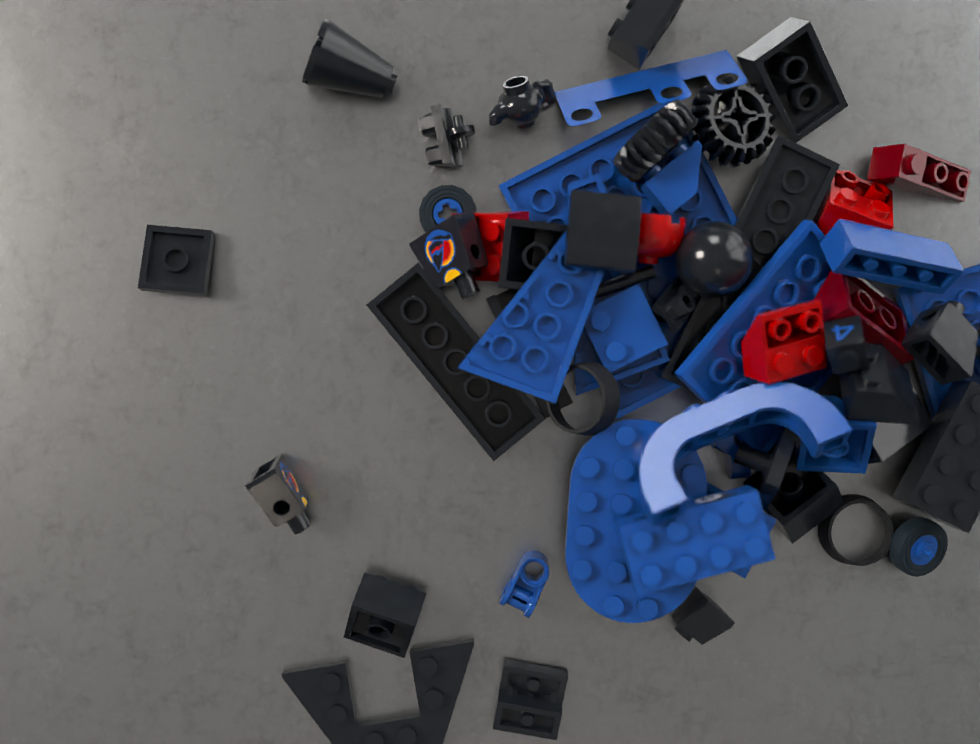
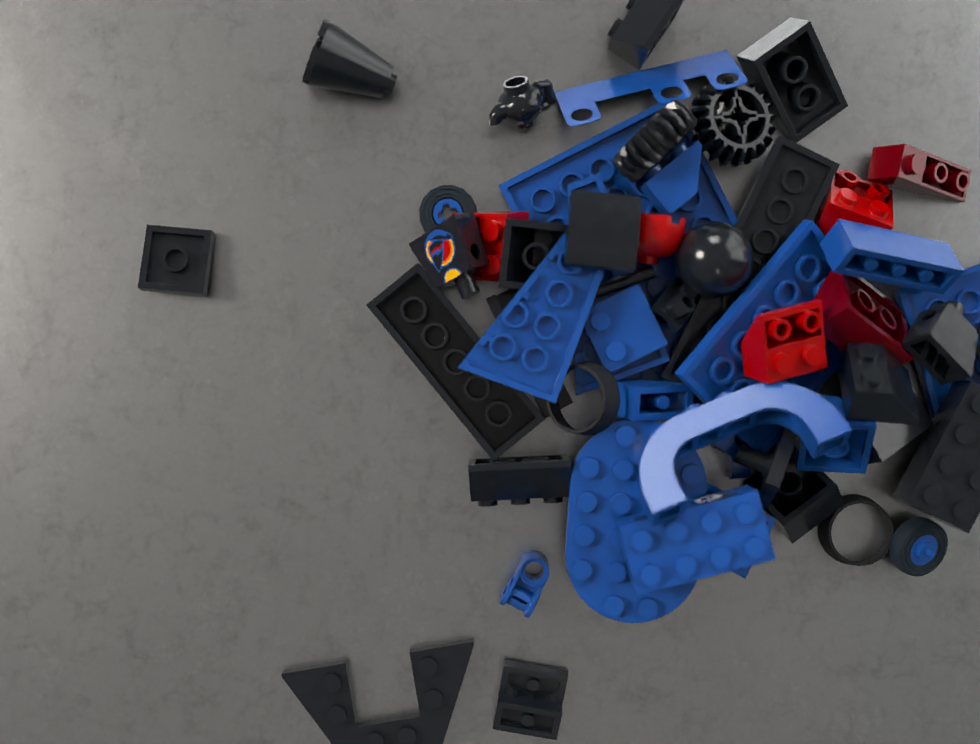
black torso [245,454,311,535] -> none
black slope [343,572,427,658] -> none
black hips [418,103,475,168] -> none
black slope [671,586,735,645] -> none
black brick [824,315,870,375] -> none
none -> black slope [468,454,571,507]
none -> blue slope [616,380,693,422]

